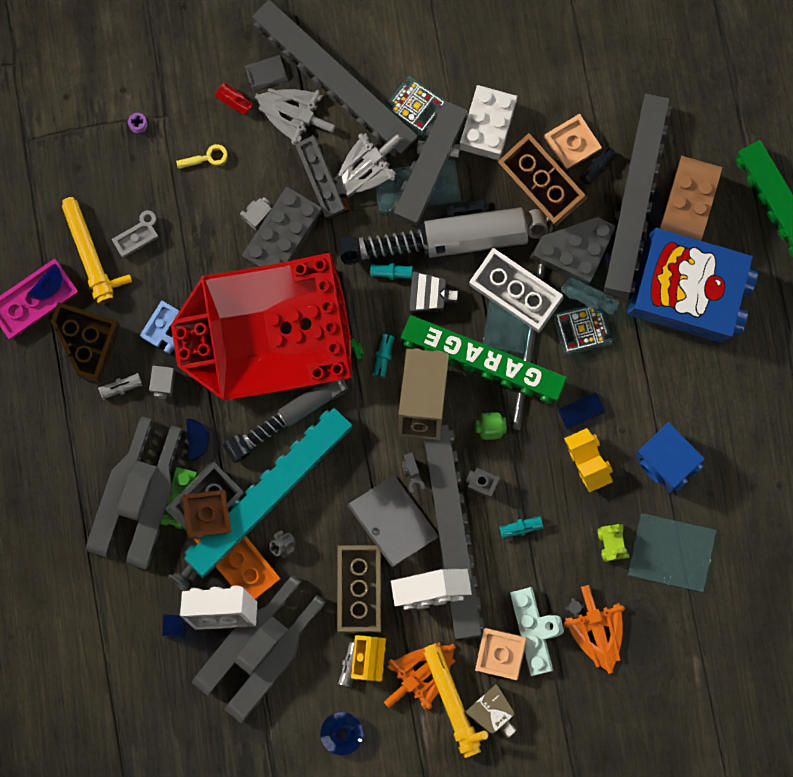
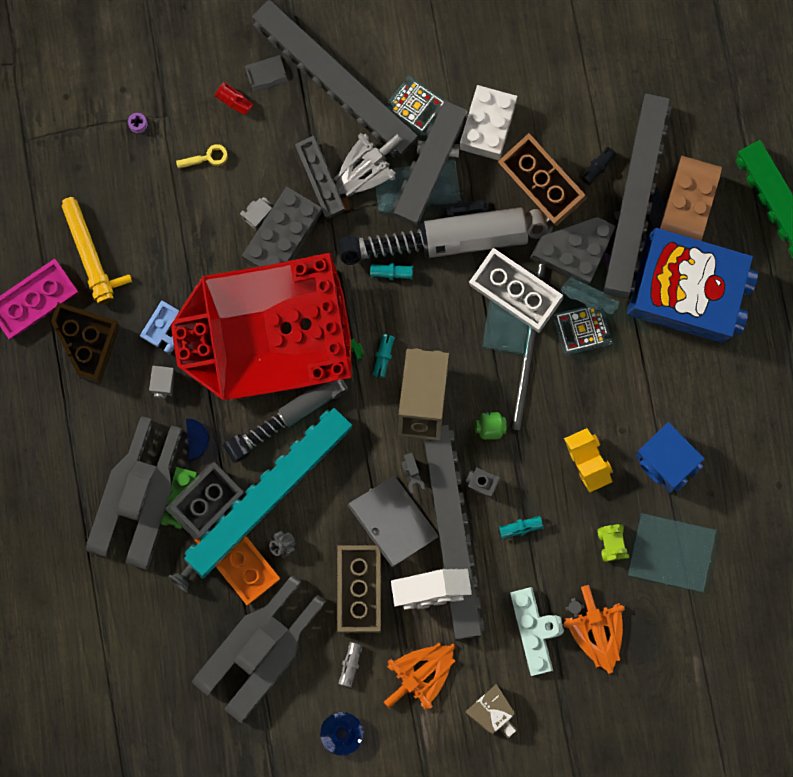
clear blue tile [27,264,63,300] -> none
light grey pin [98,373,143,400] -> none
light grey hinge [112,211,159,258] -> none
clear blue brick [162,614,187,639] -> none
white brick [180,586,257,630] -> none
reddish brown tile [182,490,231,539] -> none
light grey bar [255,88,336,145] -> none
yellow brick [351,635,386,681] -> none
green brick [401,315,567,405] -> none
dark grey torso [410,272,458,315] -> none
yellow cylinder [424,643,488,758] -> none
light nougat plate [475,628,527,680] -> none
light nougat plate [544,114,602,171] -> none
clear blue tile [558,392,605,429] -> none

